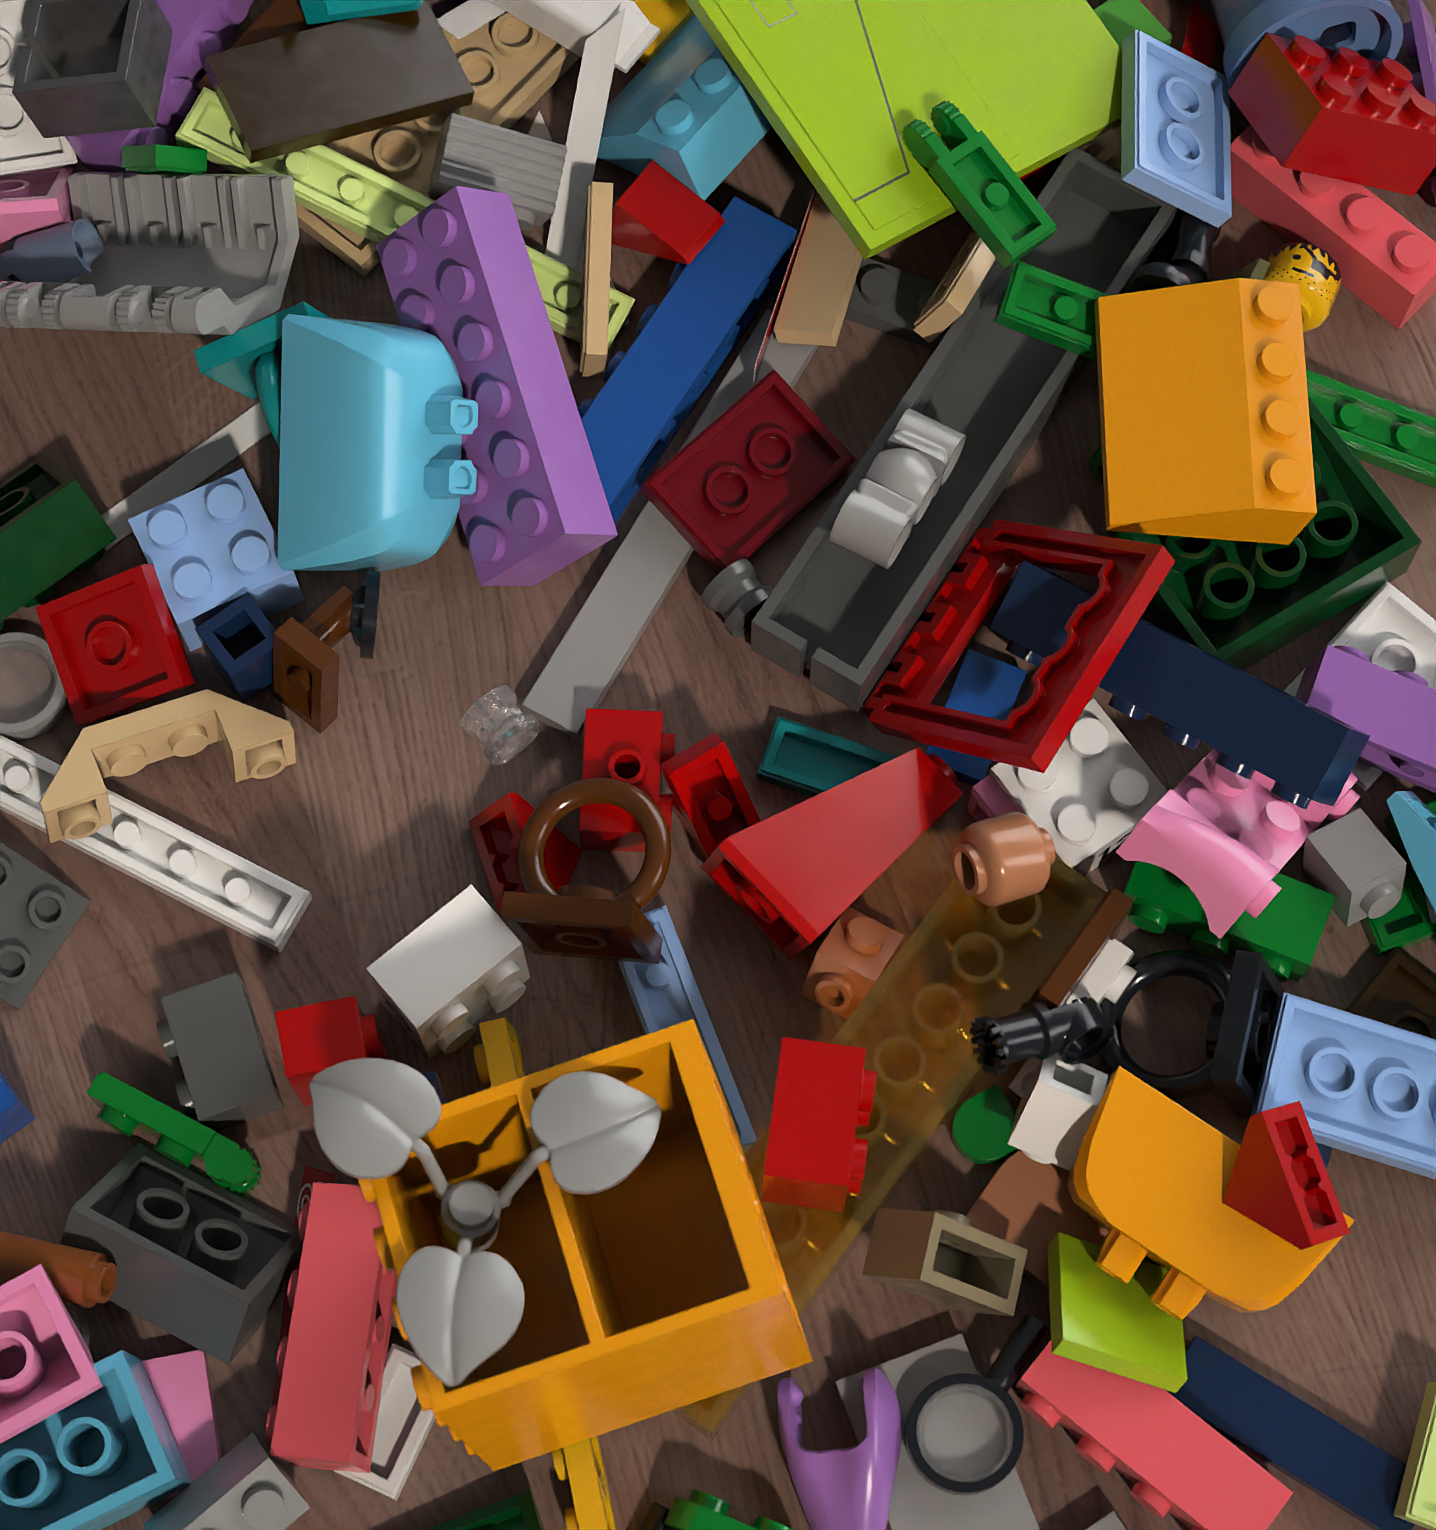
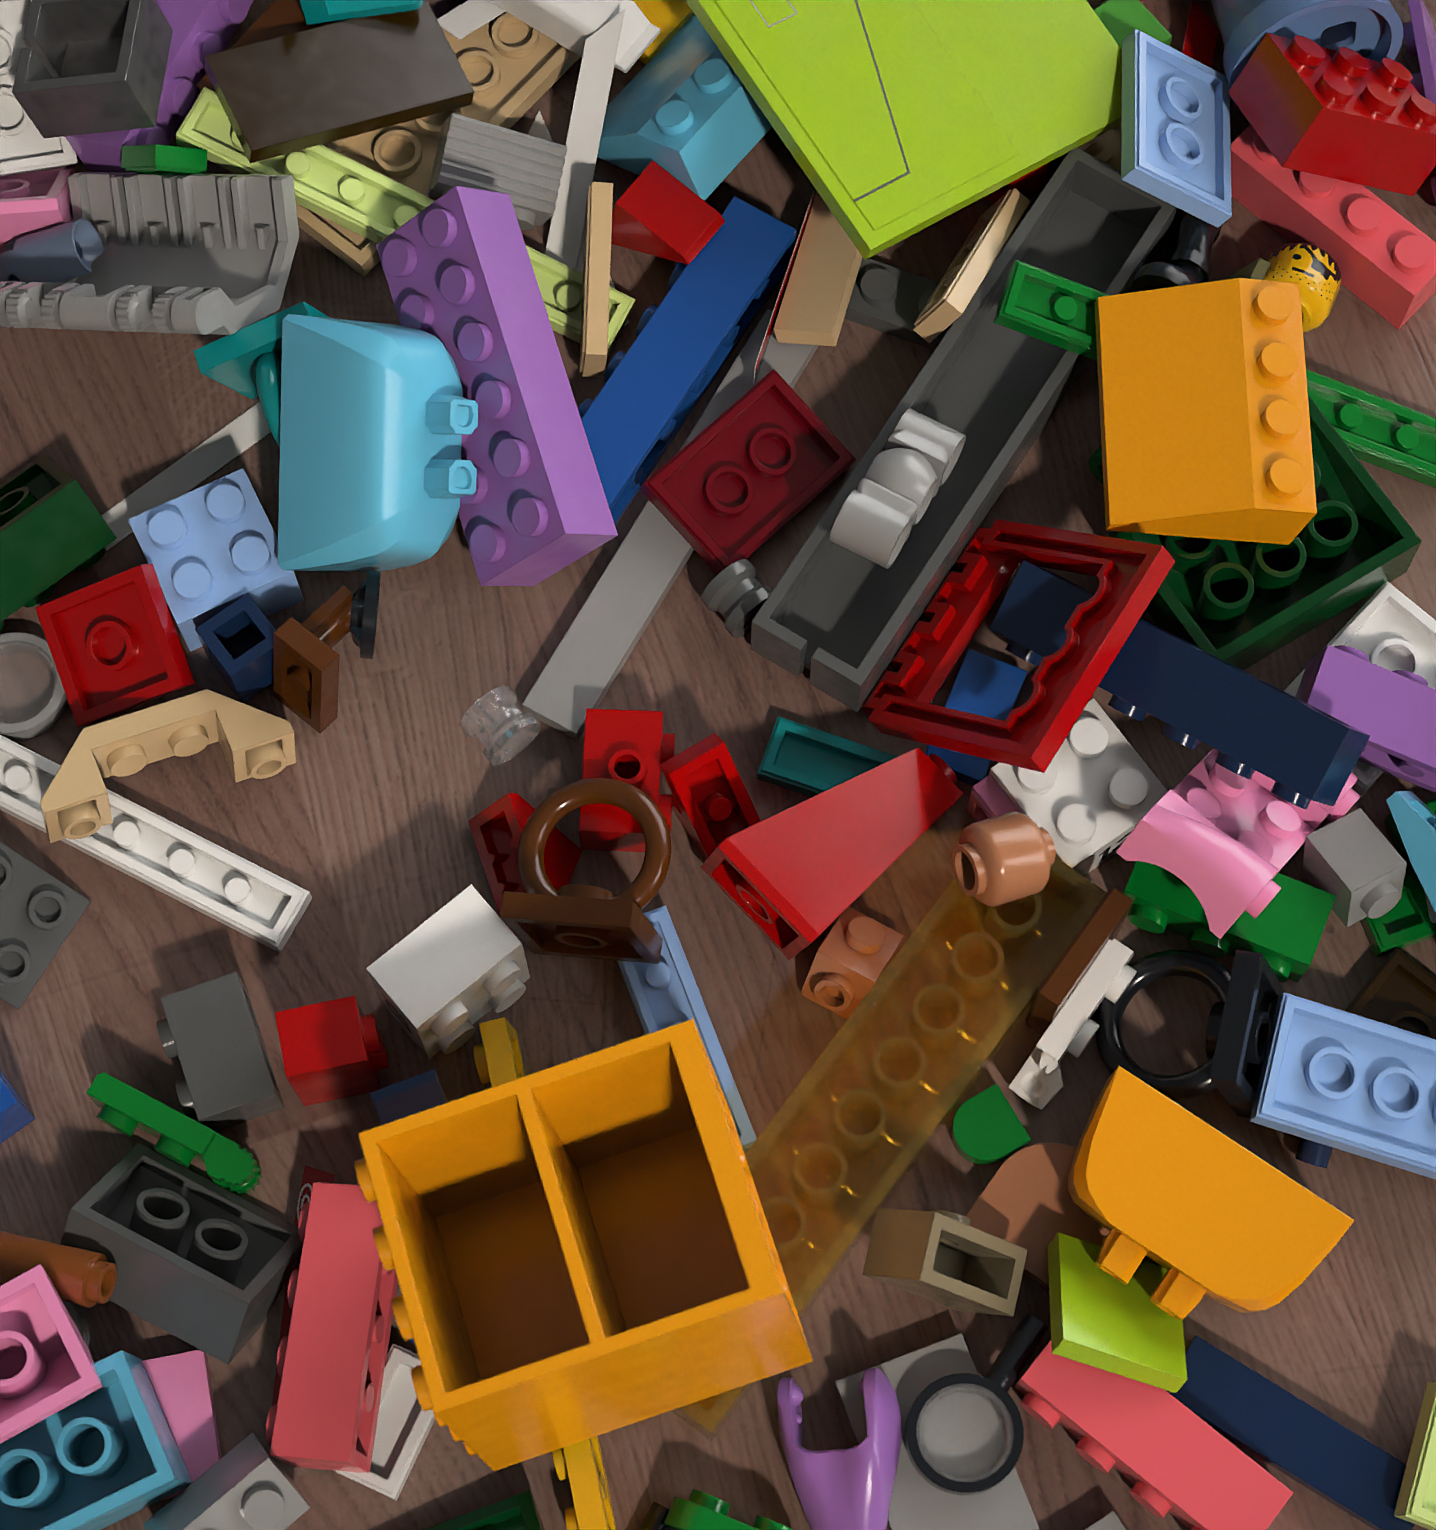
light grey plant [309,1058,661,1388] -> none
red brick [762,1037,877,1212] -> none
green hinge [902,100,1057,269] -> none
black connector [969,997,1115,1076] -> none
white brick [1008,1055,1108,1171] -> none
red slope [1222,1101,1350,1250] -> none

